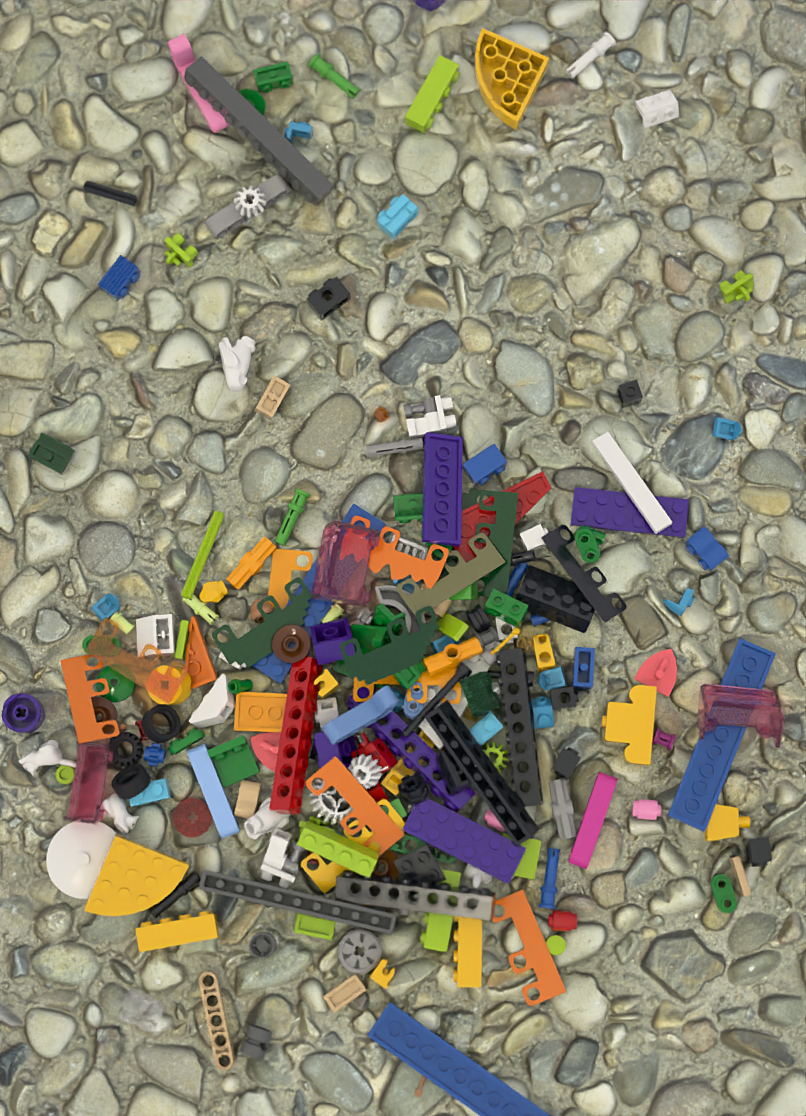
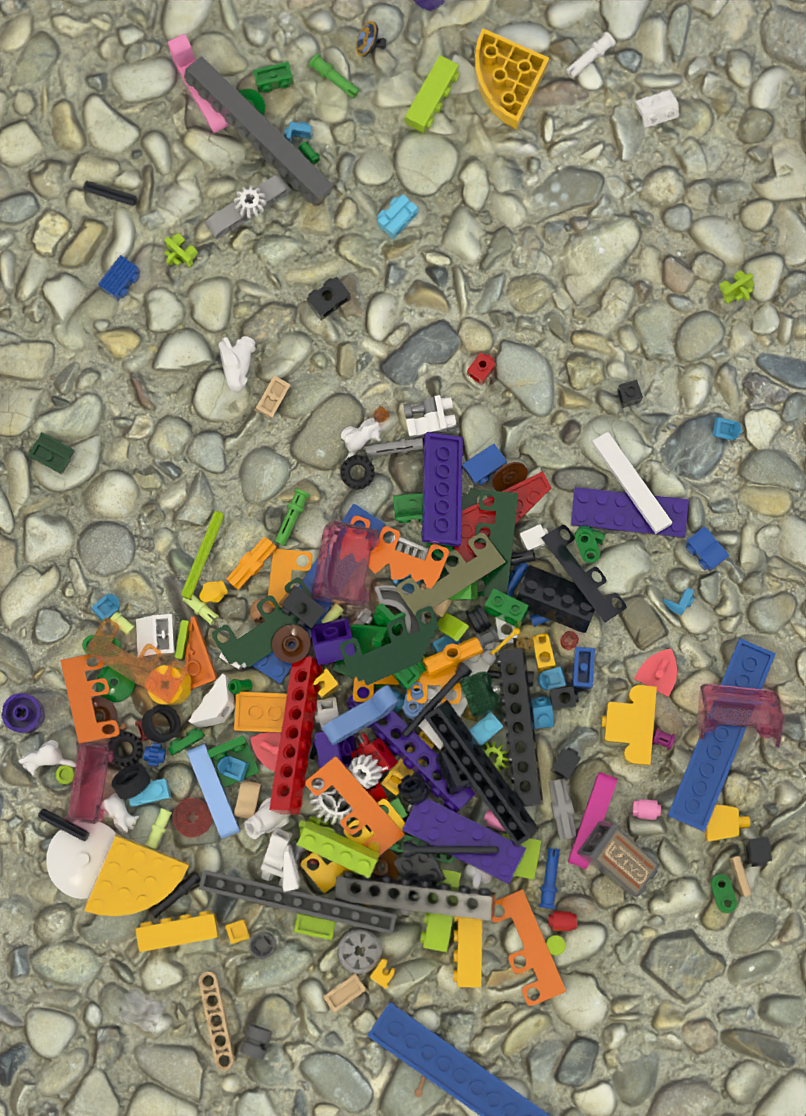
none -> black axle [38,808,90,841]
none -> yellowish green pin [145,808,172,849]
none -> dark azure plate [218,756,249,782]
none -> yellow tile [225,919,250,944]
none -> black brick [279,585,326,629]
none -> white slope [283,845,300,891]
none -> green pin [298,141,320,165]
none -> black tyre [340,455,375,490]
none -> white animal [341,418,381,460]
none -> shield [355,21,387,57]
none -> black piece [403,842,499,858]
none -> red brick [467,352,496,385]
none -> reddish brown dish [492,462,528,491]
none -> clear red bush [560,631,579,650]
none -> slope [577,821,659,897]

